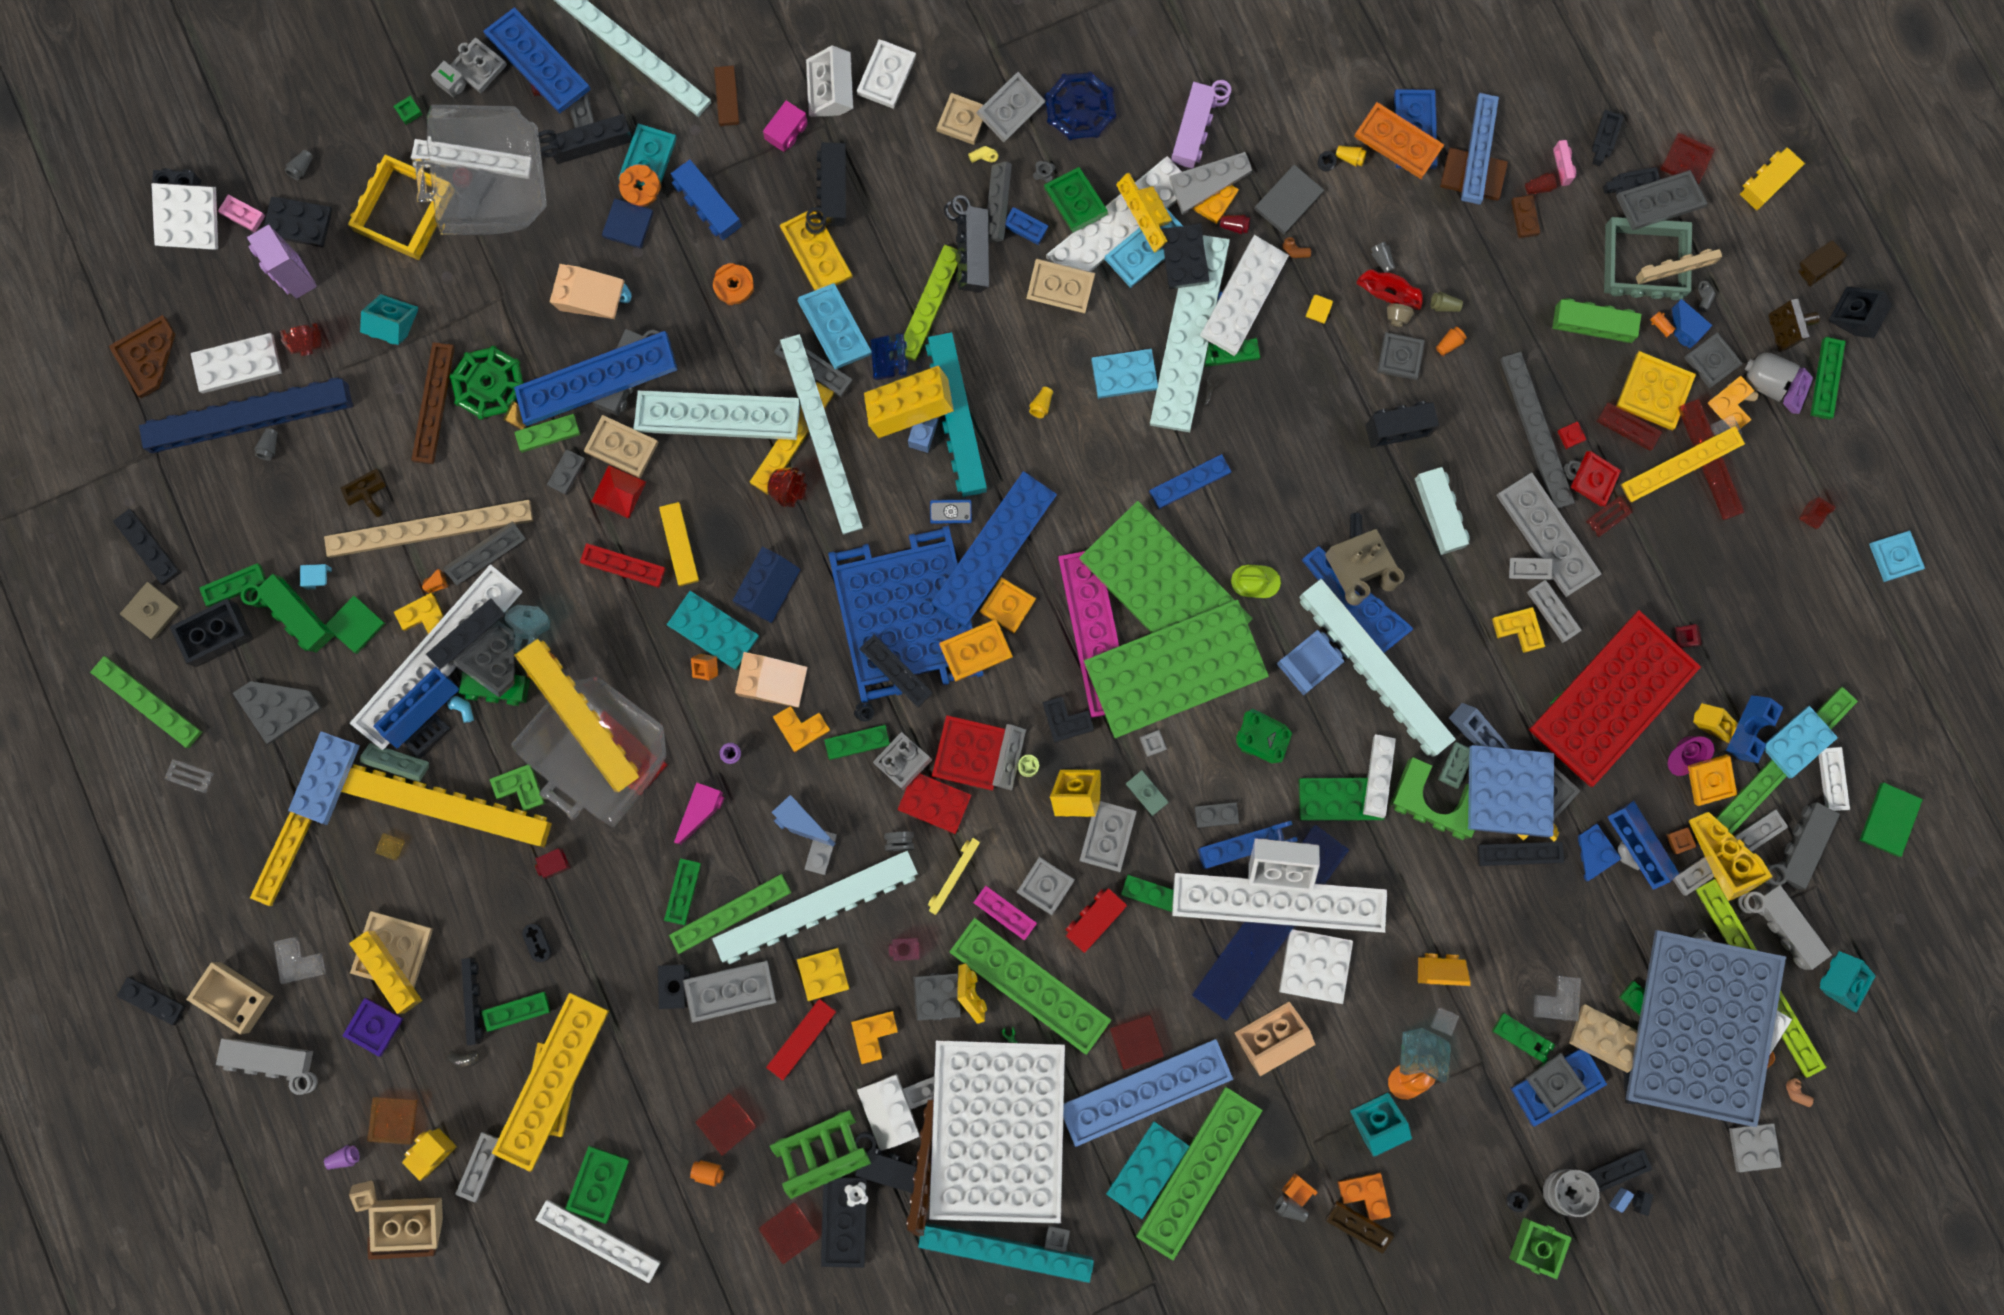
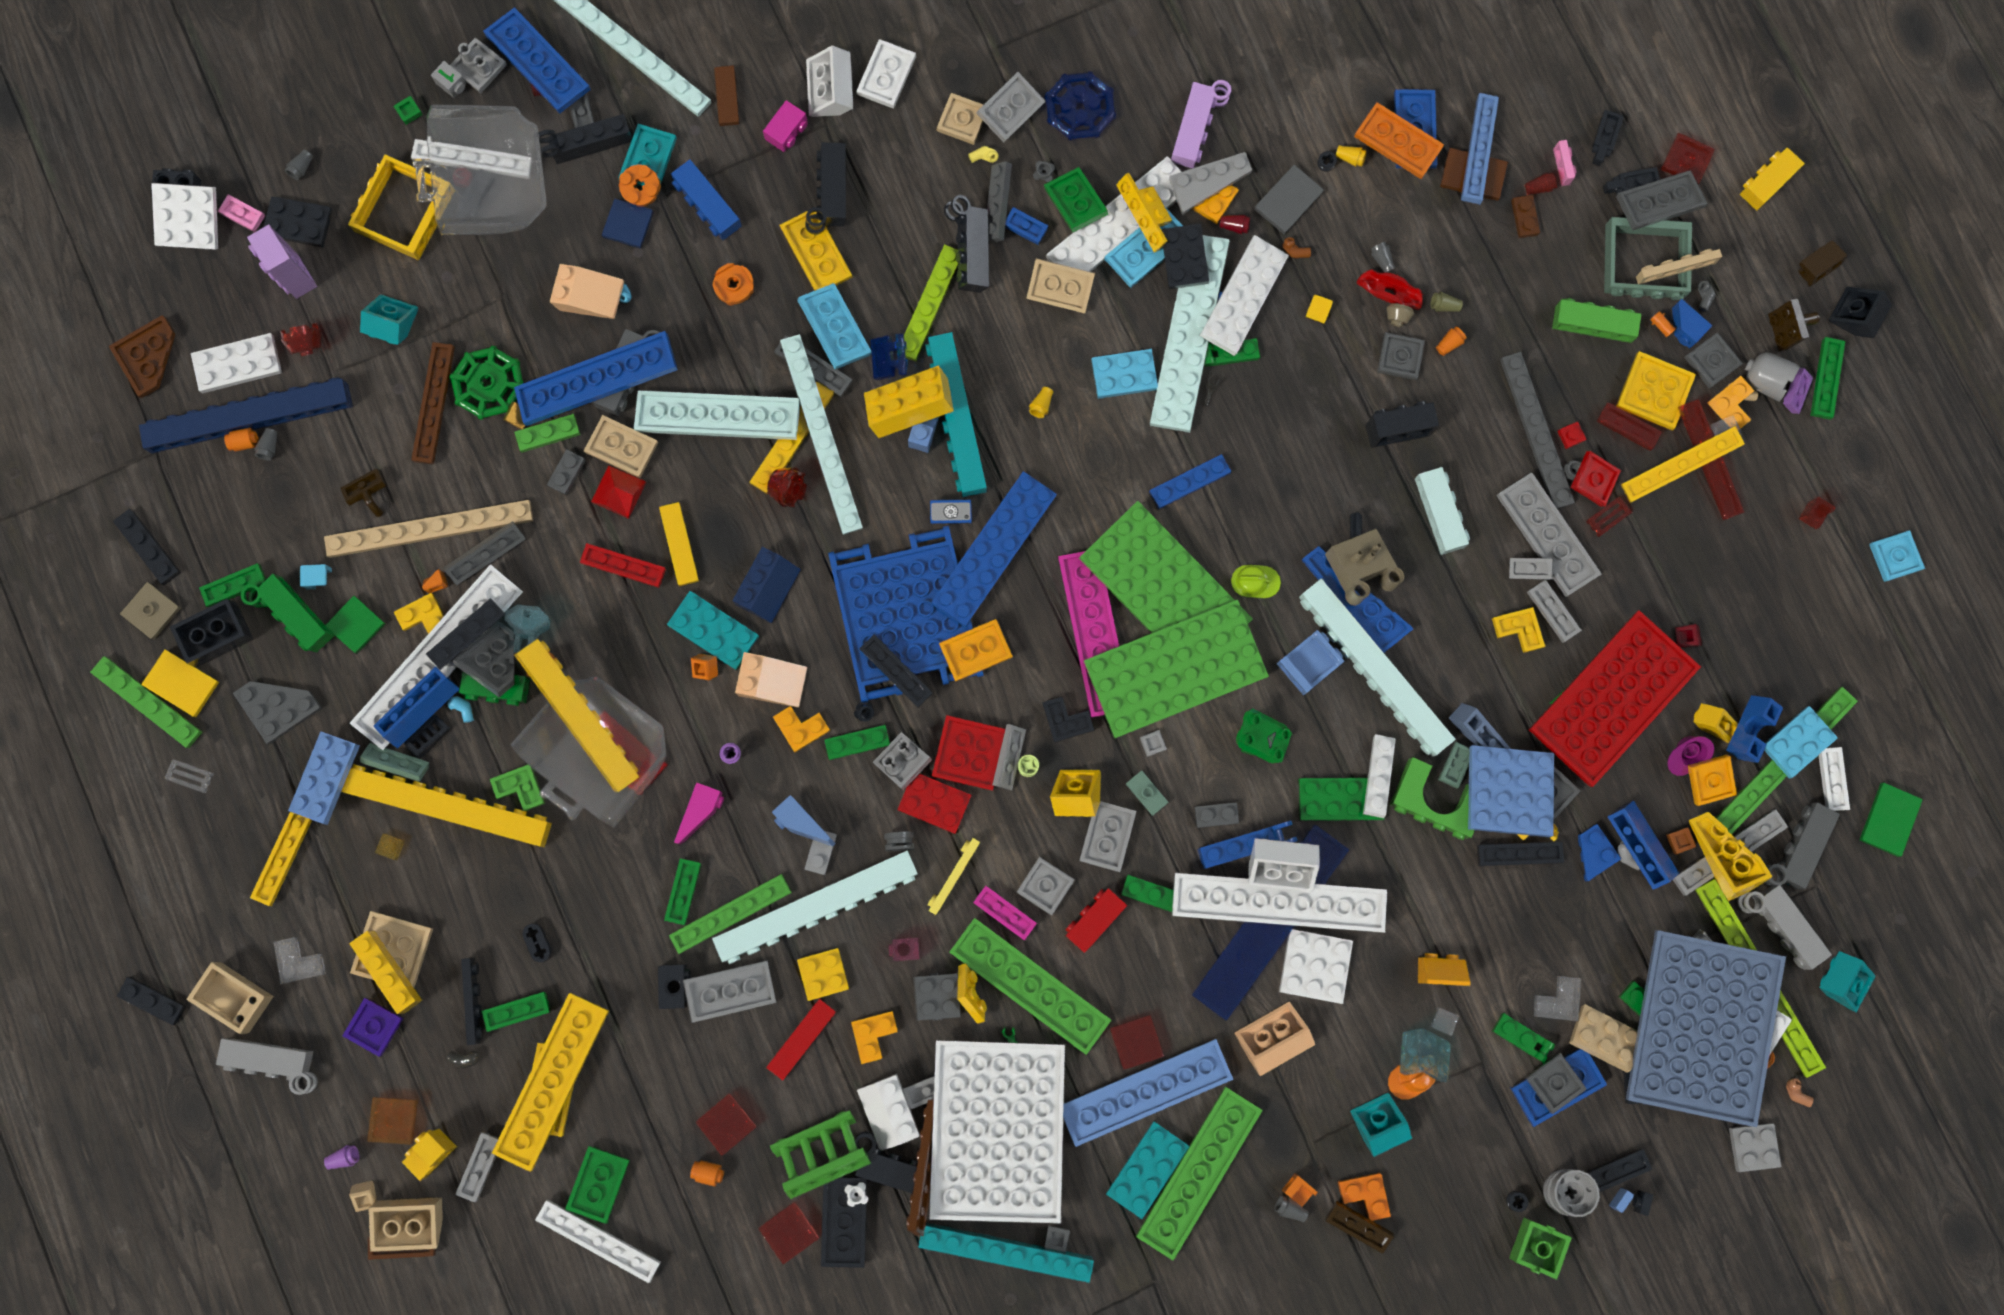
dark red brick [535,848,571,879] -> none
light orange tile [979,577,1036,634] -> none
none -> yellow tile [141,650,219,717]
none -> orange brick [224,428,259,452]

